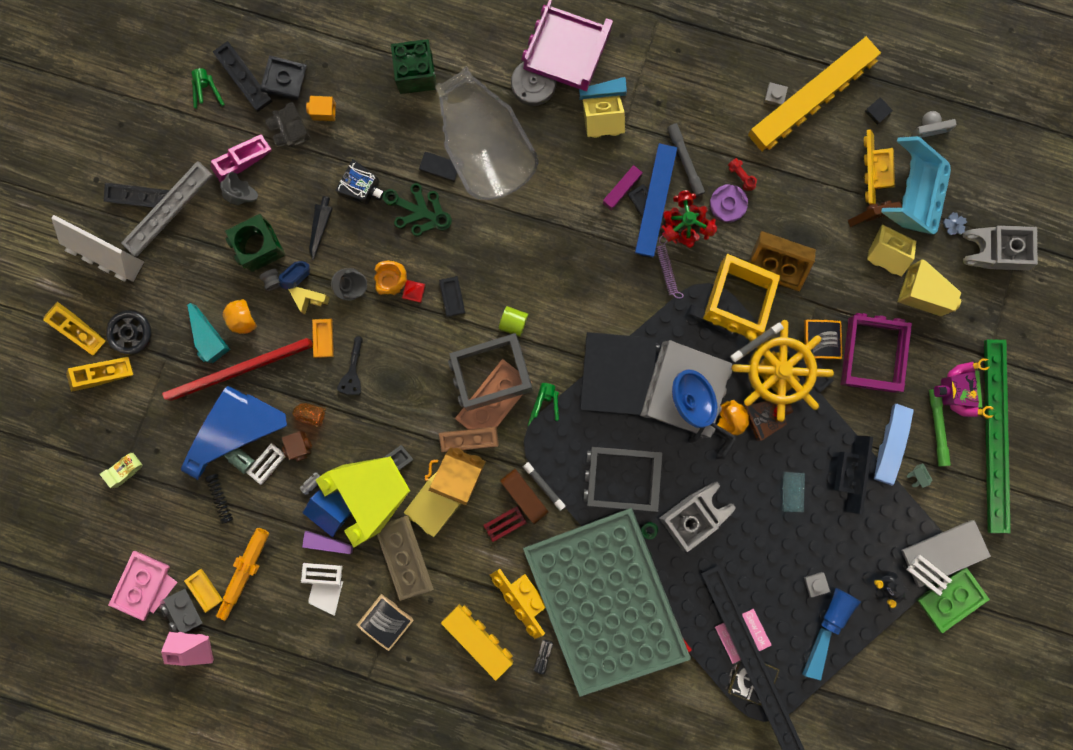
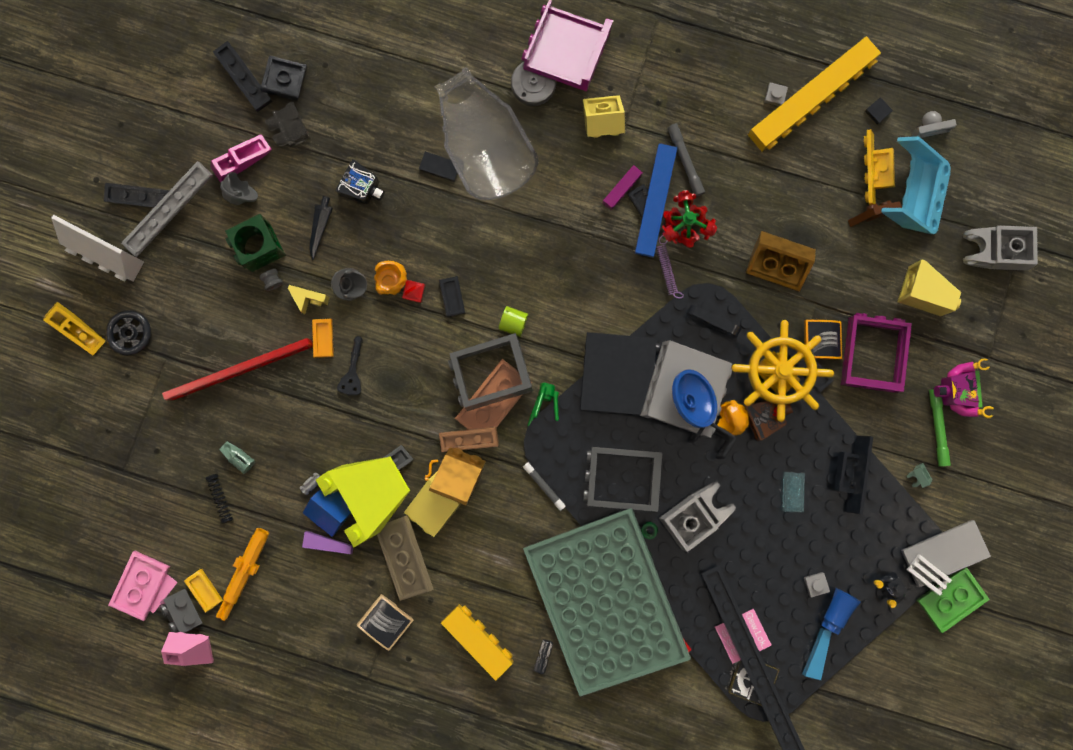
yellow slope [66,357,133,392] -> none
yellowish green leg [100,453,143,488] -> none
blue panel [181,386,287,480] -> none
teal slope [187,303,231,364] -> none
green plant [191,68,224,109] -> none
light orange hair [223,299,257,334] -> none
white tile [246,443,286,485] -> none
dark blue tile [279,261,310,289] -> none
reddish brown brick [282,431,312,462] -> none
clear orange rock [292,403,326,427] -> none
white tile [301,563,343,586] -> none
light orange brick [306,96,336,121] -> none
white sticker [309,581,343,616] -> none
dark green plant [383,183,452,237] -> none
dark green brick [391,39,437,94] -> none
dark red tile [483,506,527,542] -> none
yellow bracket [490,569,546,639] -> none
reddish brown beam [500,469,549,524] -> none
dark azure piece [579,77,627,100] -> none
yellow window [703,254,780,338] -> none
medium lavender tile [710,184,748,222] -> none
red bar [728,158,757,191] -> none
dark grey bar [731,322,784,362] -> none
light yellow slope [867,224,916,277] -> none
light blue slope [874,403,914,486] -> none
sand blue plant [943,212,967,235] -> none
green plate [984,339,1010,533] -> none

